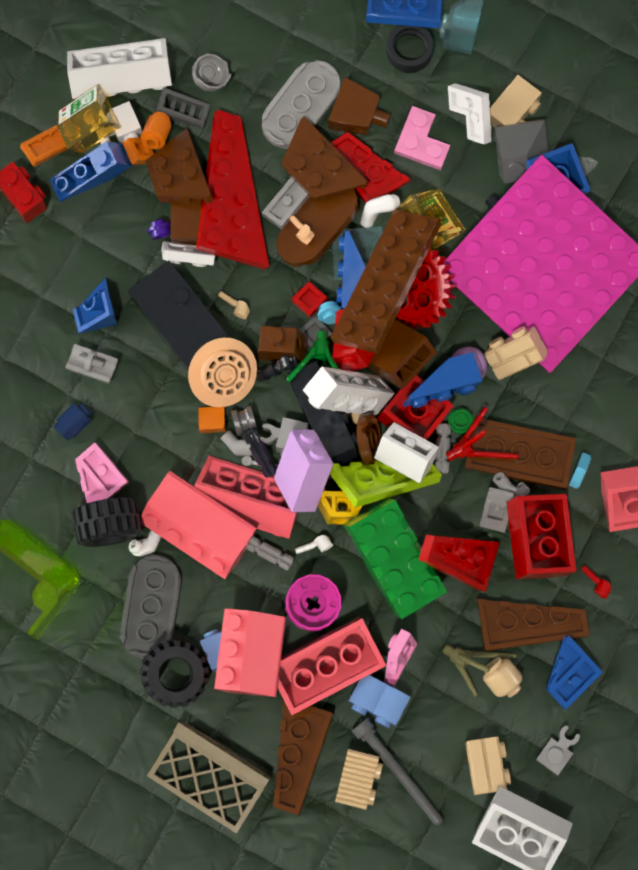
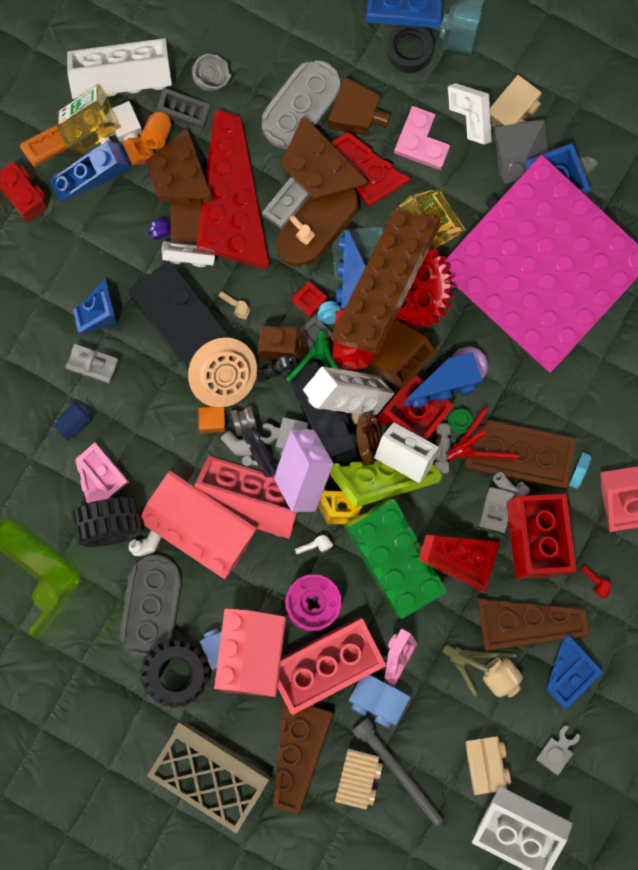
light grey axle [246,536,294,570] -> none
white arm [360,194,400,228] -> none
tan brick [485,326,548,380] -> none

